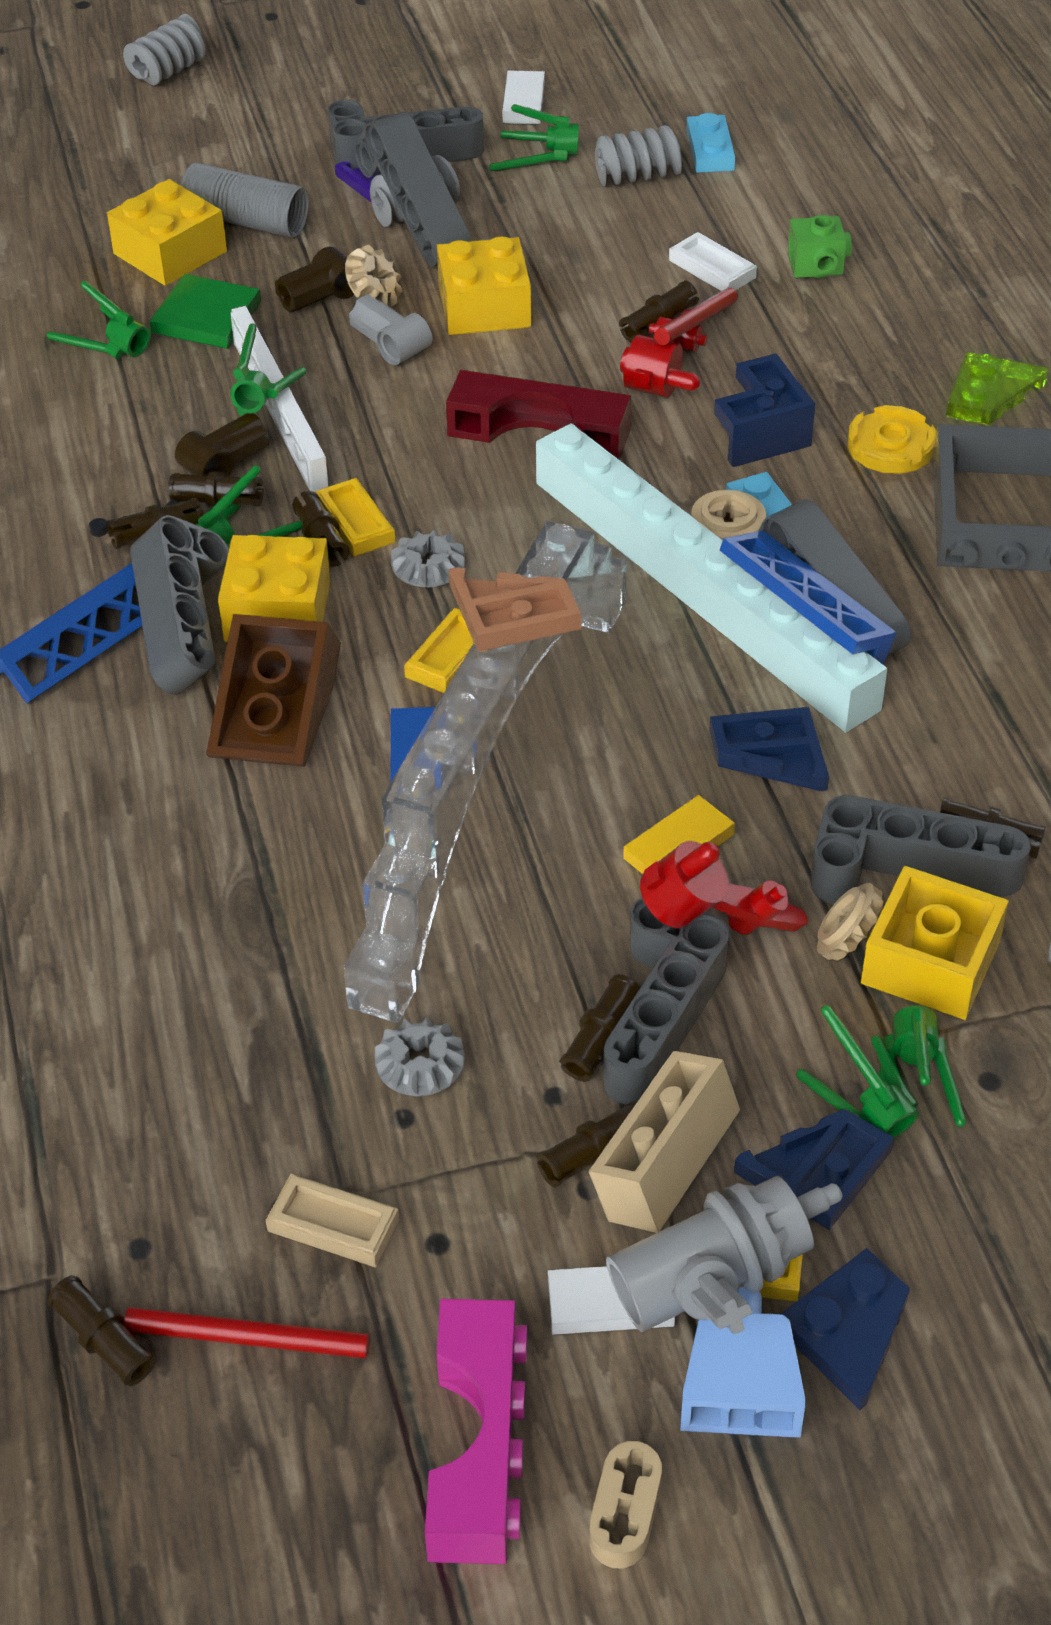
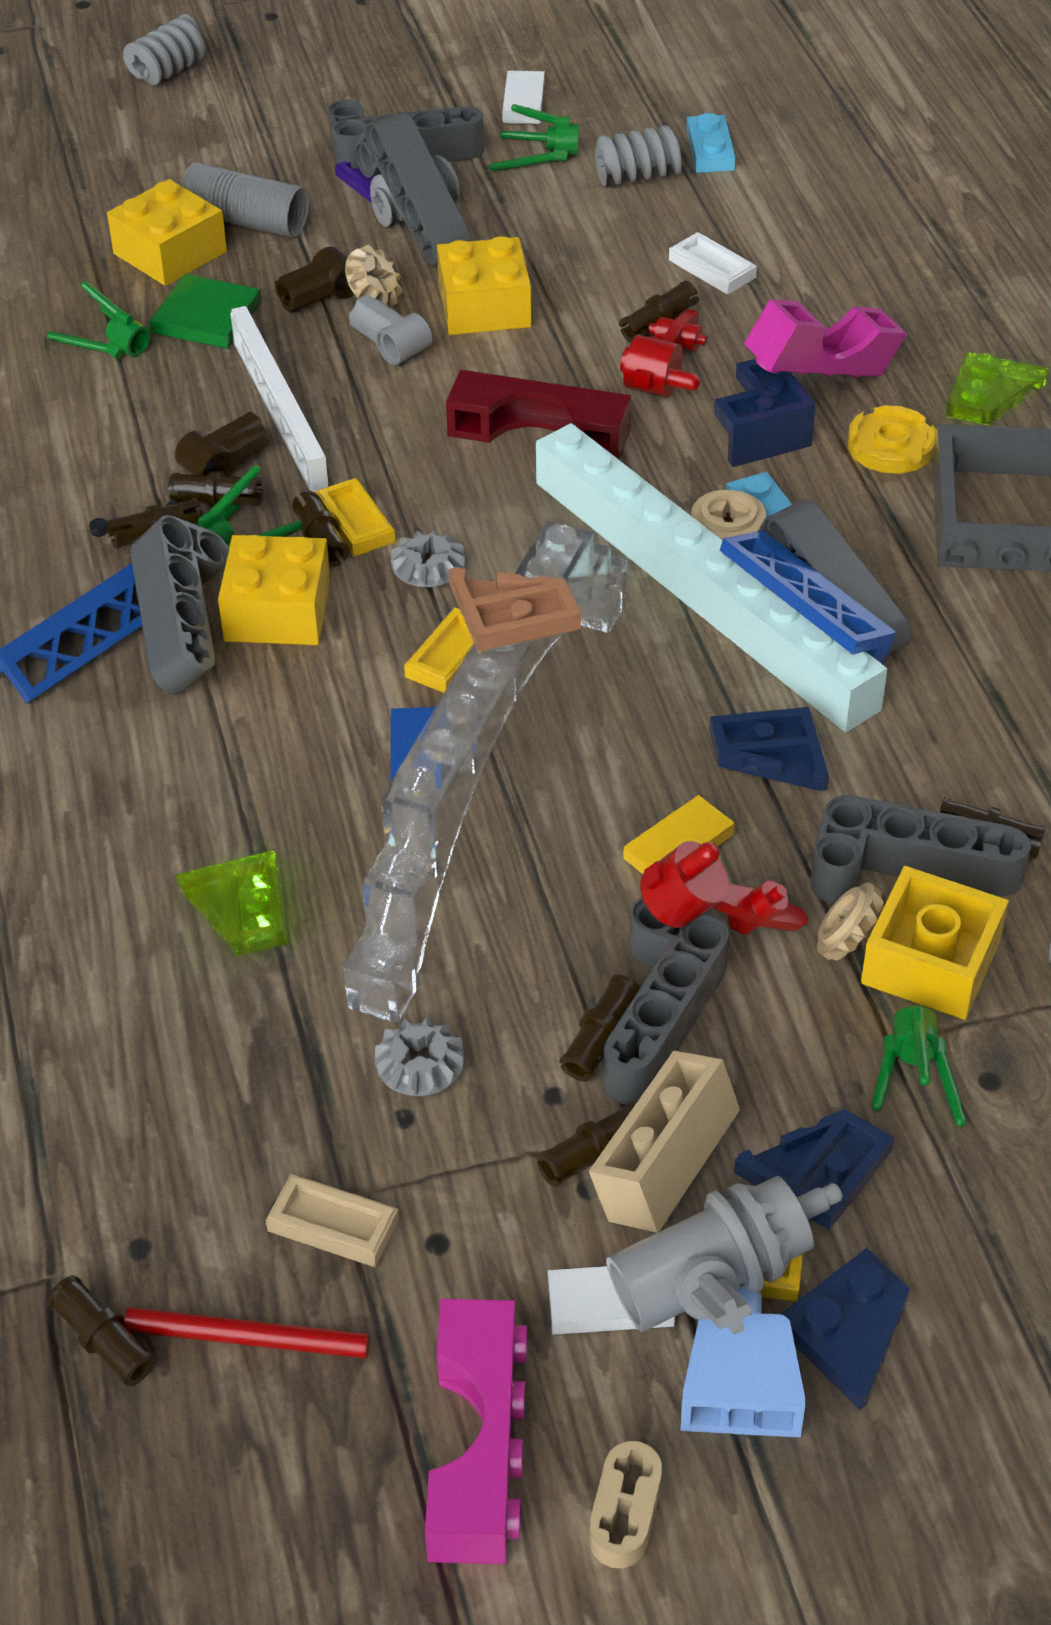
reddish brown slope [206,614,341,767] -> none
green plant [230,323,307,415] -> none
red bar [654,288,738,345] -> none
bright green brick [787,215,852,278] -> none
green plant [796,1005,920,1138] -> none
none -> clear neon green wing [175,850,288,956]
none -> dark pink arch [744,299,907,378]

